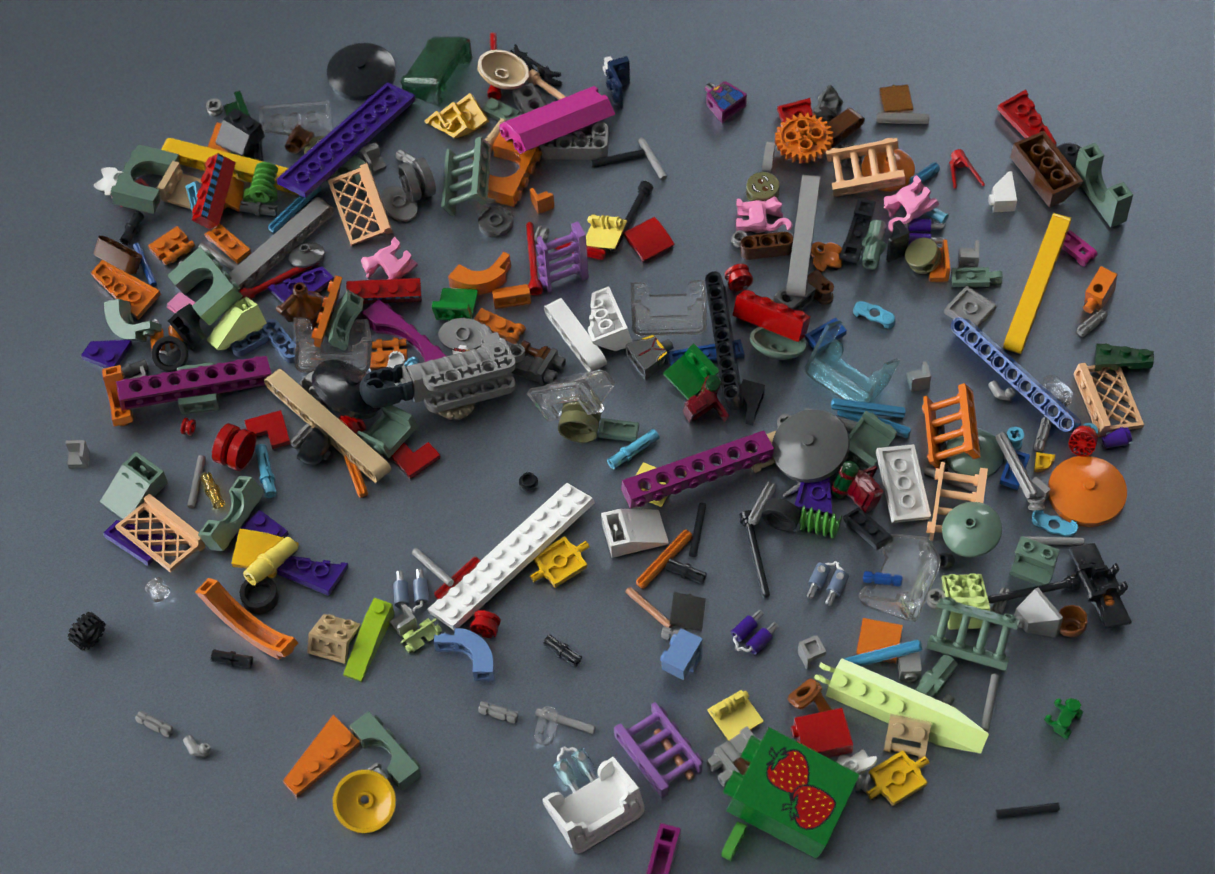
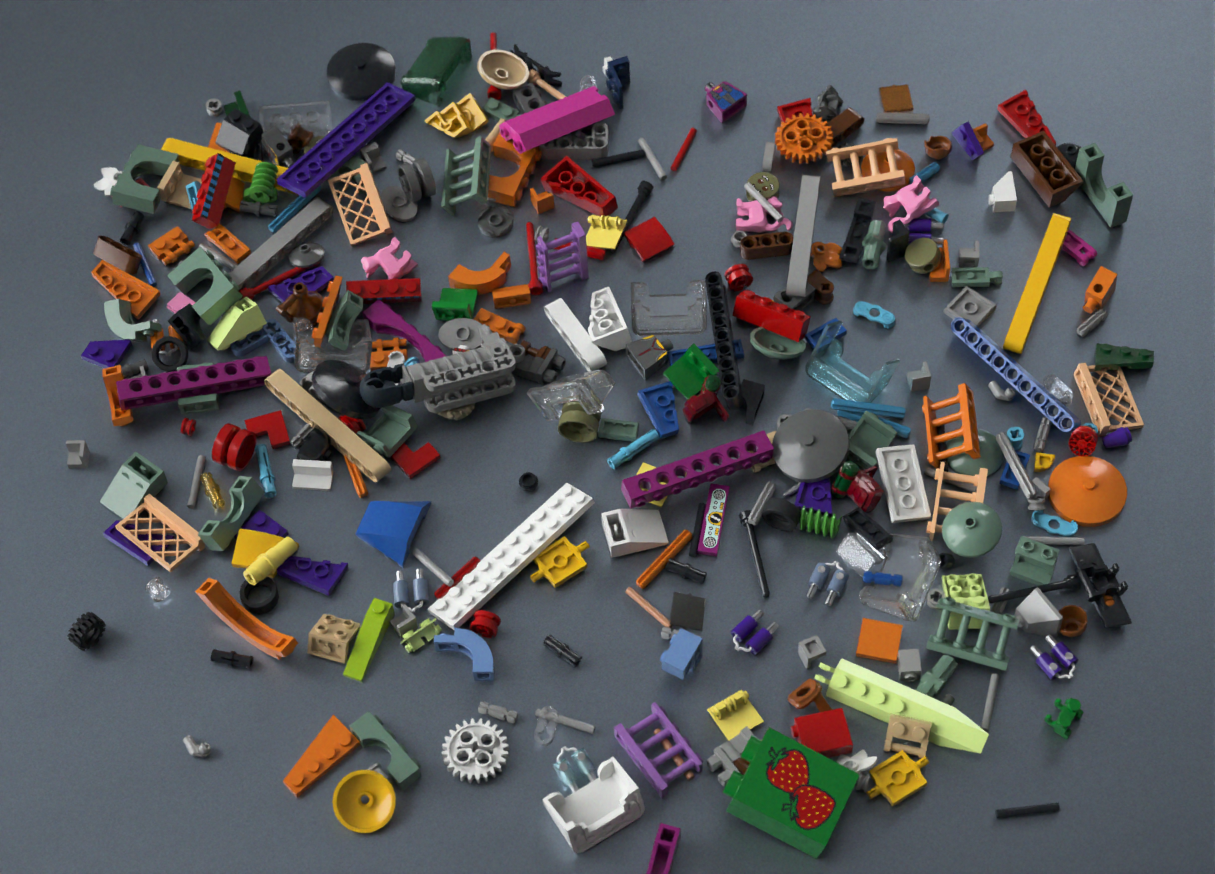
light grey axle [135,711,173,737] -> none
bright green beam [721,822,748,861] -> none
dark azure axle [845,639,922,666] -> none
red plant [949,149,985,189] -> none
none -> dark grey torso [261,126,295,168]
none -> white panel [292,459,334,491]
none -> blue wedge [356,501,431,568]
none -> white gear [442,718,509,784]
none -> red wedge [541,156,618,217]
none -> clear bush [580,76,596,90]
none -> blue wing [637,381,679,439]
none -> red bar [670,128,697,172]
none -> tile [697,483,730,557]
none -> light grey bar [744,182,784,222]
none -> clear panel [836,532,885,576]
none -> dark orange hair [924,136,952,160]
none -> dark purple wing [952,121,984,160]
none -> orange panel [973,123,994,151]
none -> dark purple piece [1030,635,1079,680]

